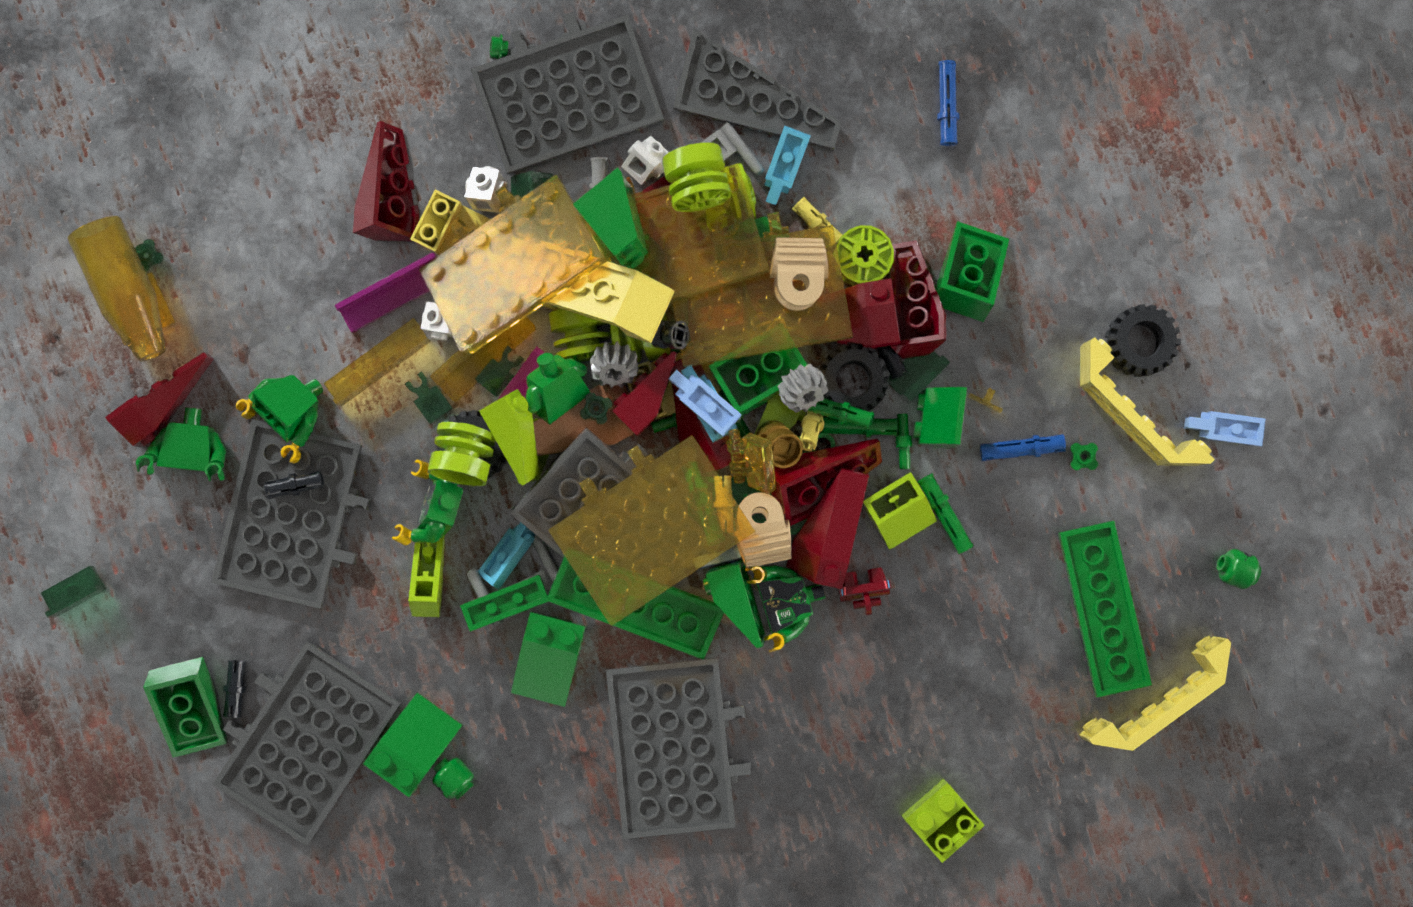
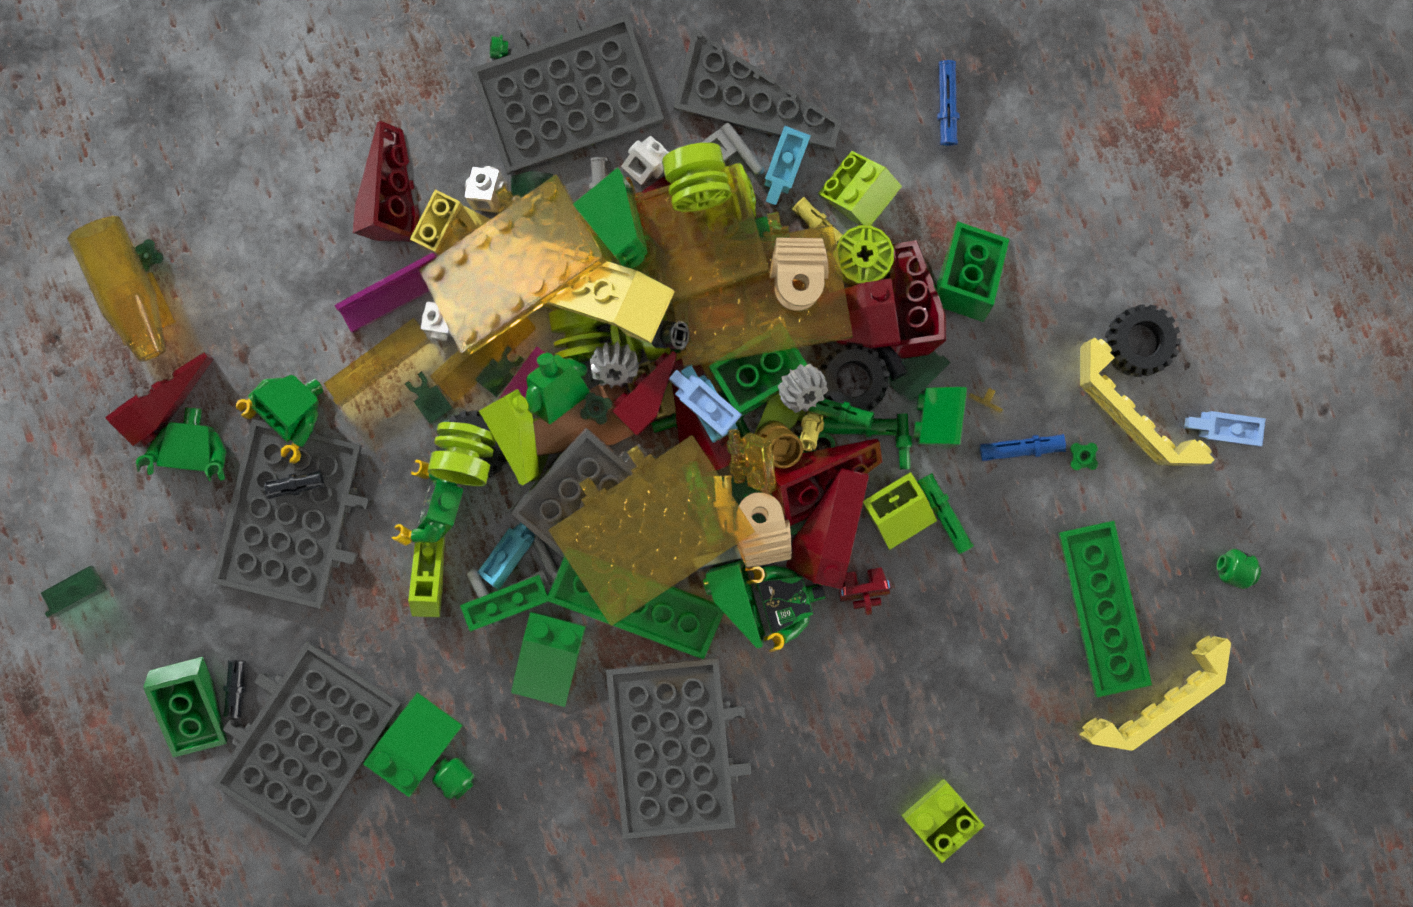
none -> lime slope [818,151,902,226]

